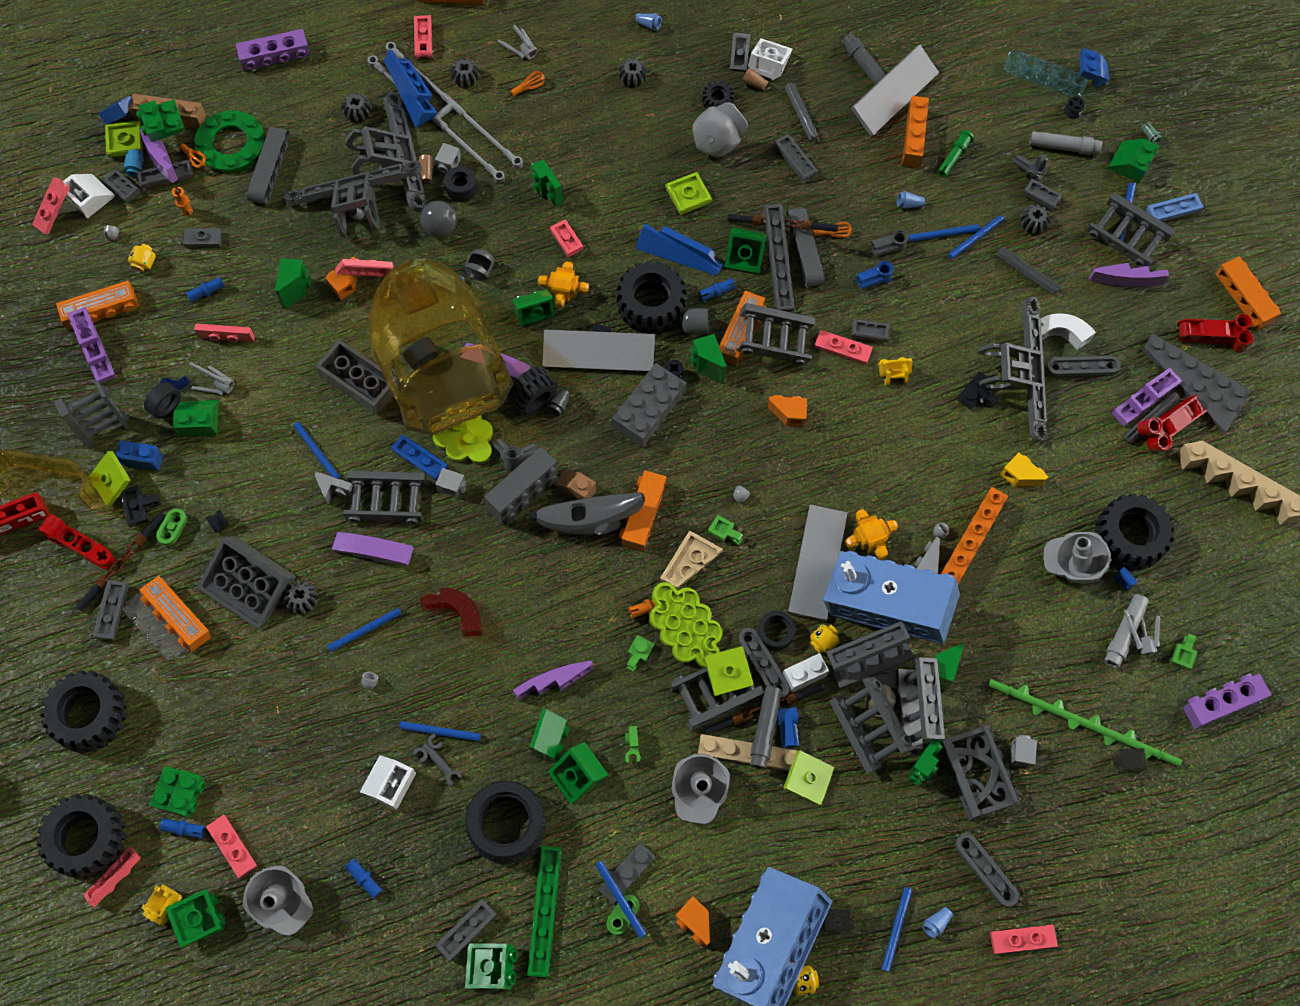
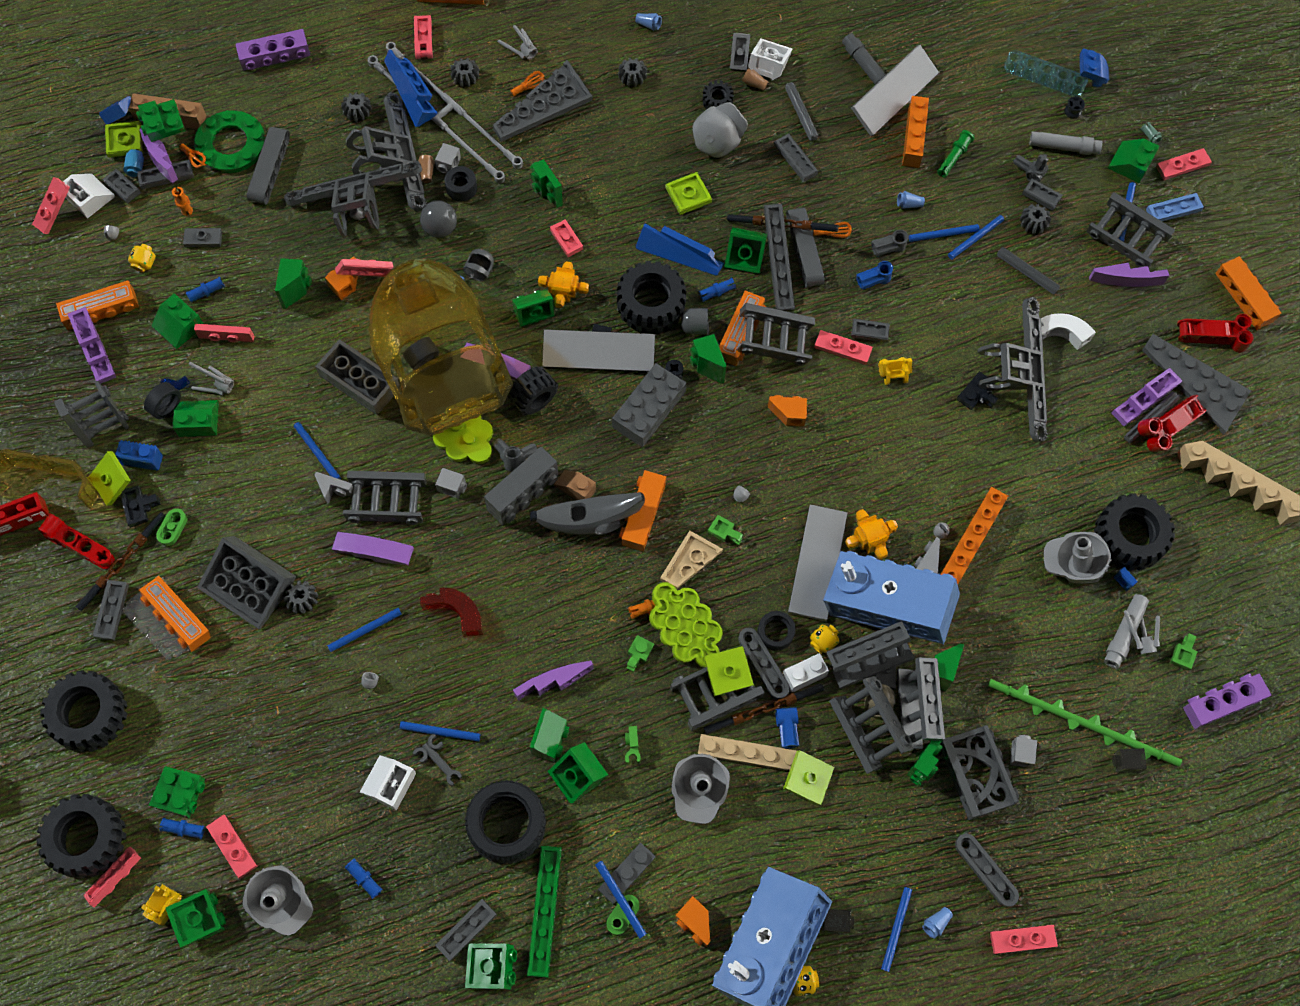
black wheel [206,509,230,533] -> none
blue plate [391,434,448,482] -> none
dark grey cone [547,389,570,417] -> none
dark grey piece [750,686,781,770] -> none
yellow slope [1000,452,1048,487] -> none
dark grey plate [1046,356,1121,377] -> none
none -> green slope [151,293,203,349]
none -> dark grey wing [493,60,592,142]
none -> coral plate [1156,148,1212,180]

